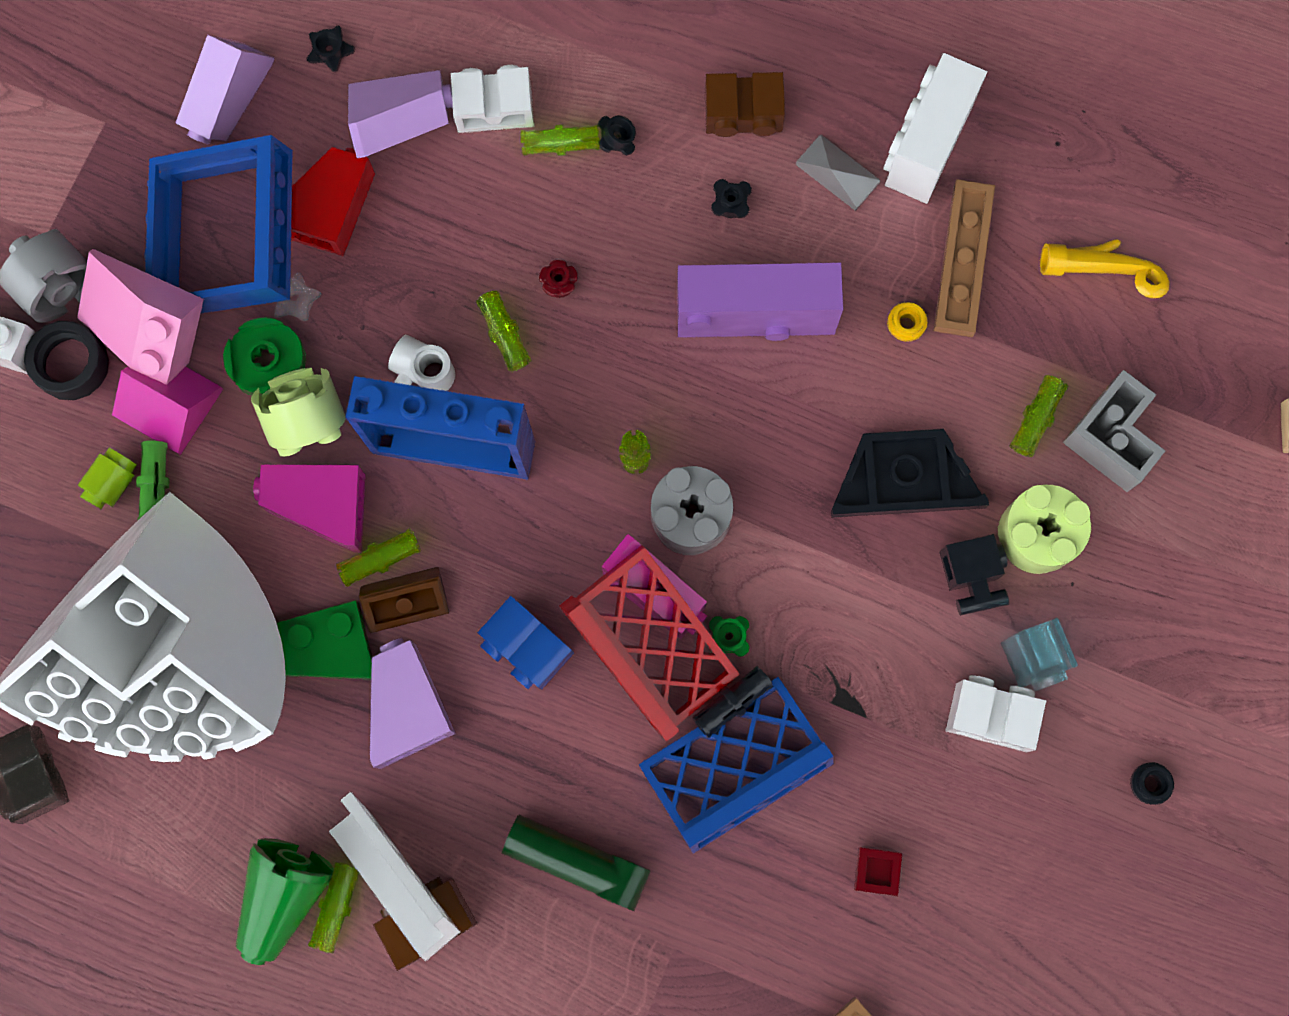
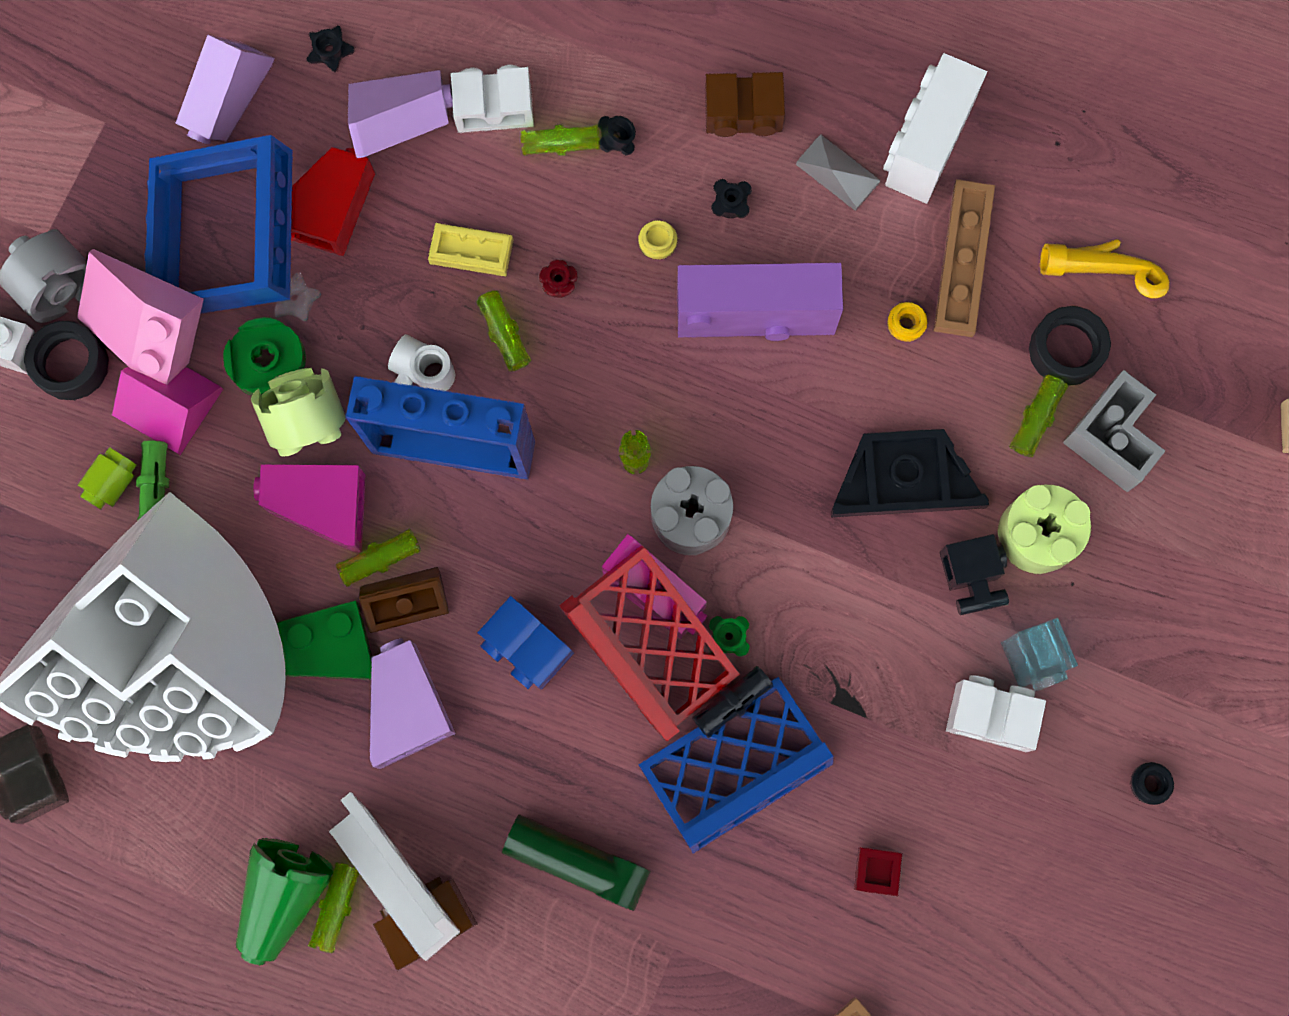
none -> light yellow plate [428,223,513,276]
none -> light yellow plate [638,221,677,259]
none -> black tyre [1029,306,1111,386]

